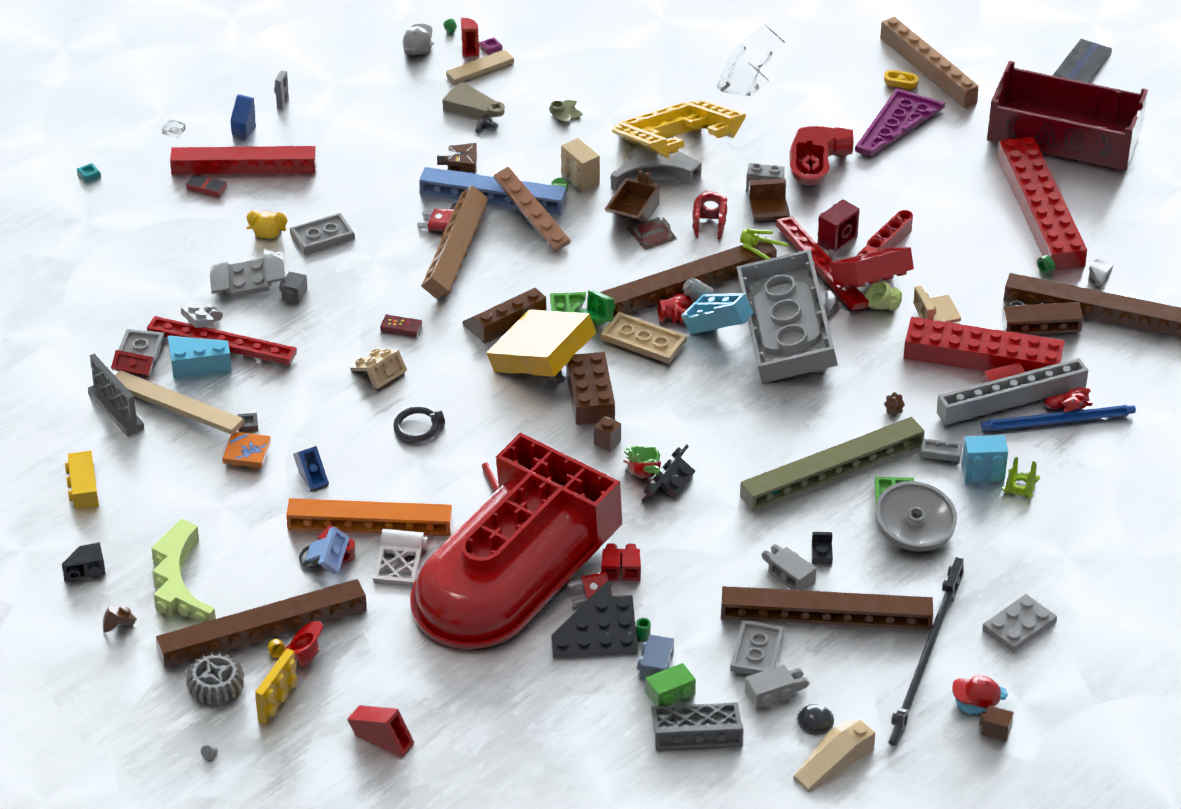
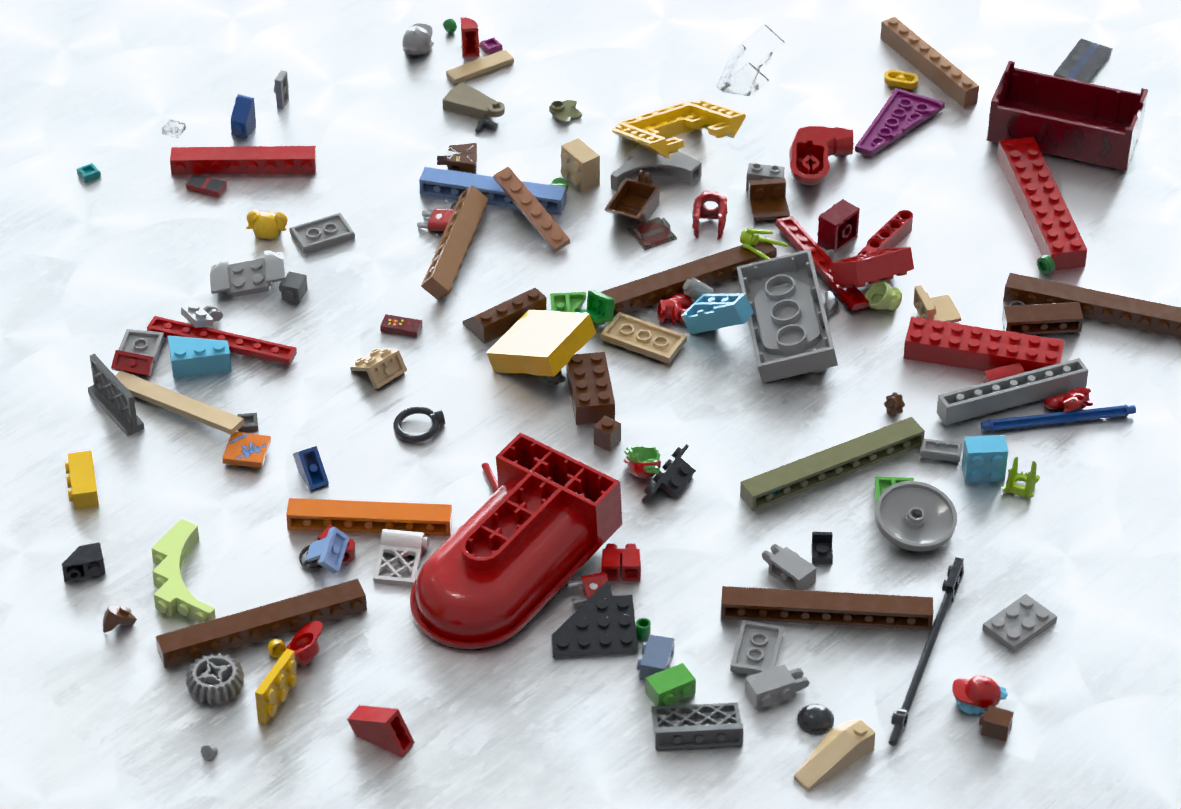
light grey slope [1088,259,1114,286] -> none

